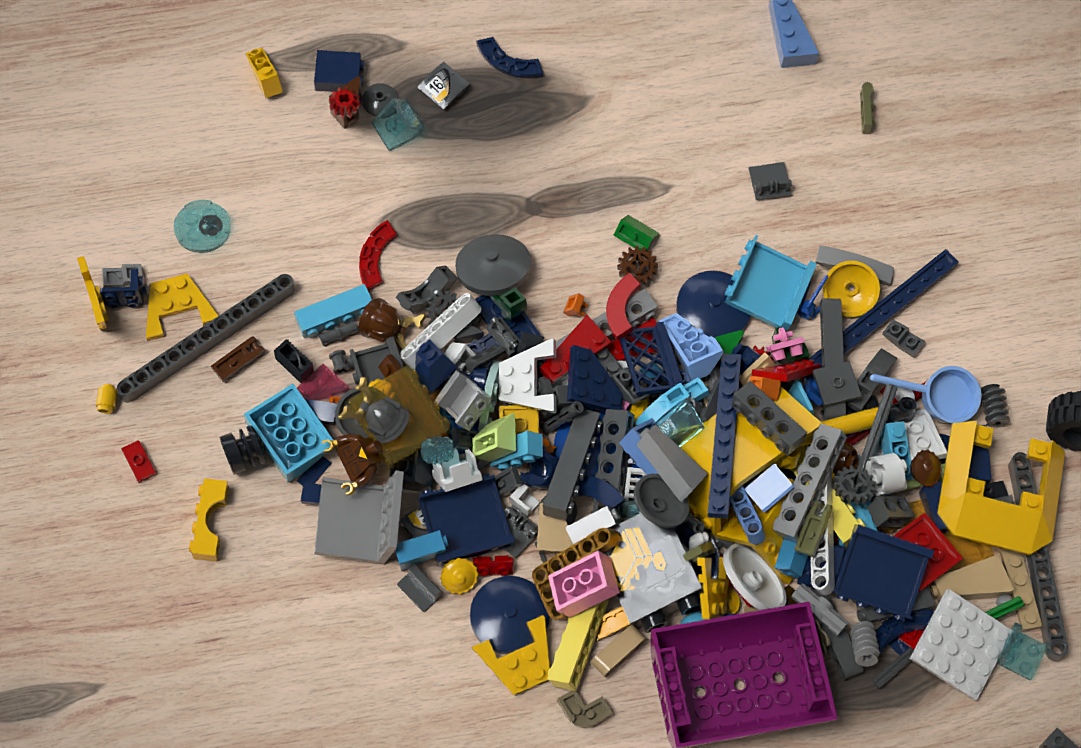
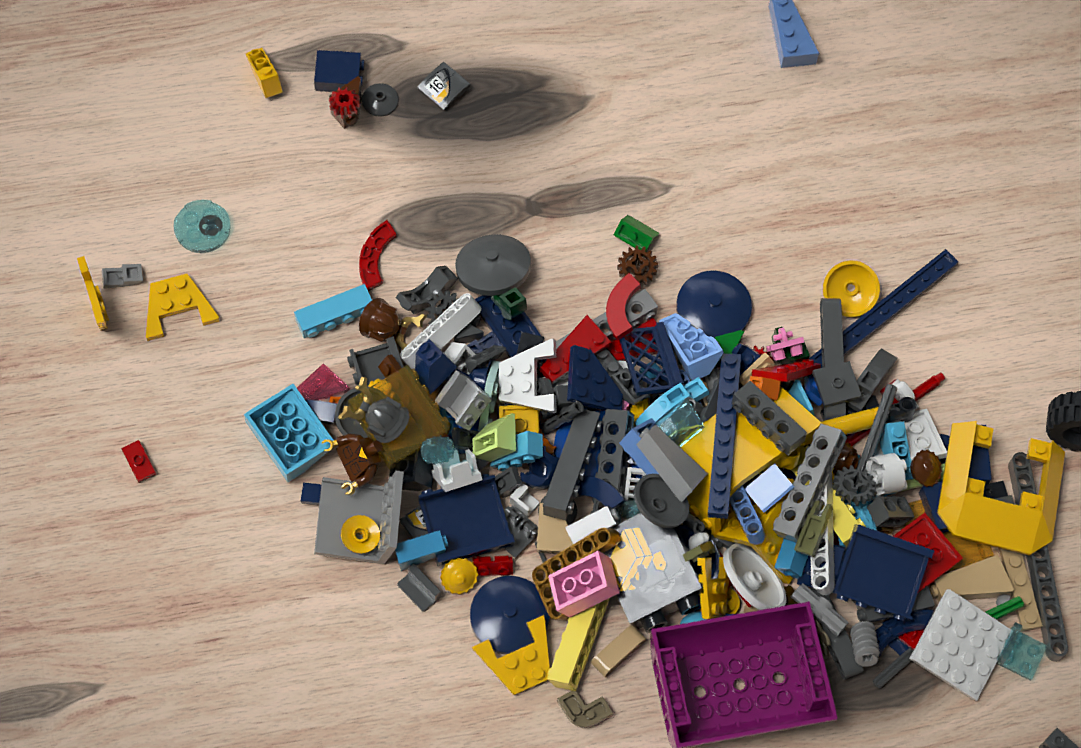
yellow brick [96,384,118,414] -> none
dark blue bracket [100,269,147,309] -> none
dark grey beam [117,274,294,403] -> none
yellow arch [189,478,229,562] -> none
reddish brown plate [211,336,266,382] -> none
black wheel [219,425,265,475] -> none
black brick [274,339,314,384] -> none
dark blue sticker [297,456,332,486] -> none
dark grey pin [318,321,359,346] -> none
dark grey bush [329,350,350,375] -> none
clear light blue slope [371,99,425,151] -> none
dark blue tile [476,36,543,79] -> none
dark grey hinge [485,316,520,356] -> none
orange tile [563,293,588,317] -> none
plate [596,606,631,641] -> none
medium azure panel [724,235,817,331] -> none
dark grey hinge [748,162,792,200] -> none
blue plant [797,275,828,320] -> none
light grey slope [815,245,894,286] -> none
olive hinge [860,81,875,134] -> none
light blue piece [870,366,981,423] -> none
dark grey slope [883,319,925,358] -> none
dark grey piece [981,384,1010,427] -> none
none -> yellow dish [341,515,380,554]

